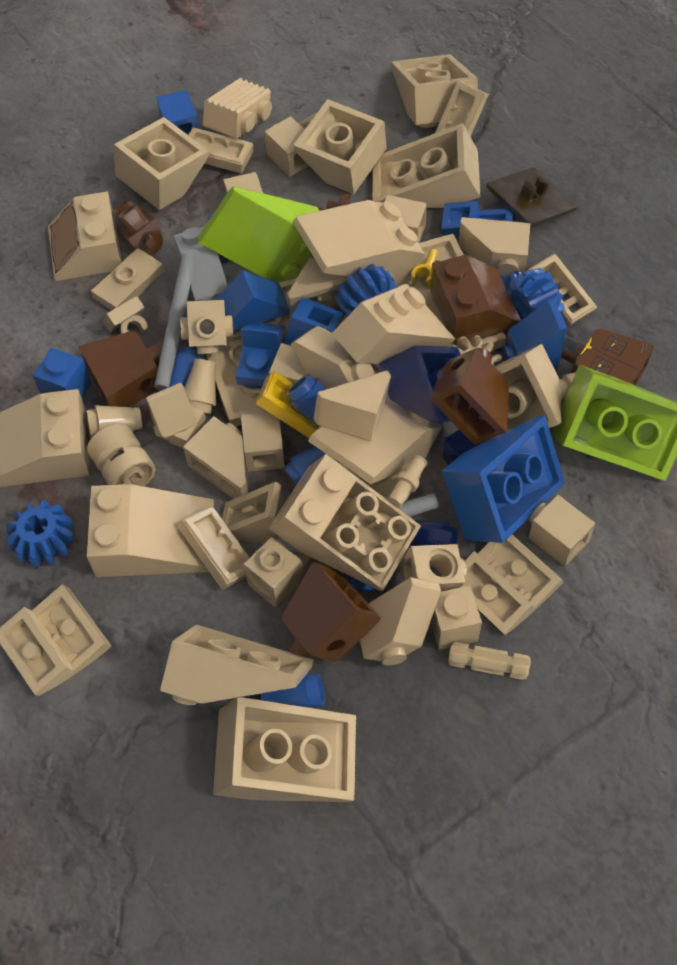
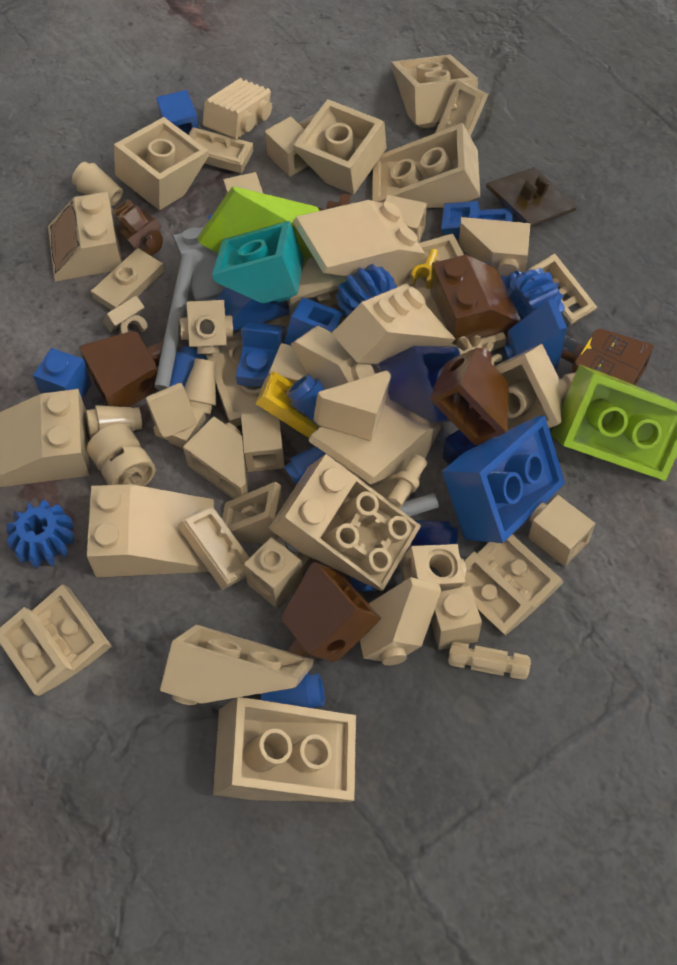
none -> tan cone [72,162,123,206]
none -> teal slope [212,221,304,304]

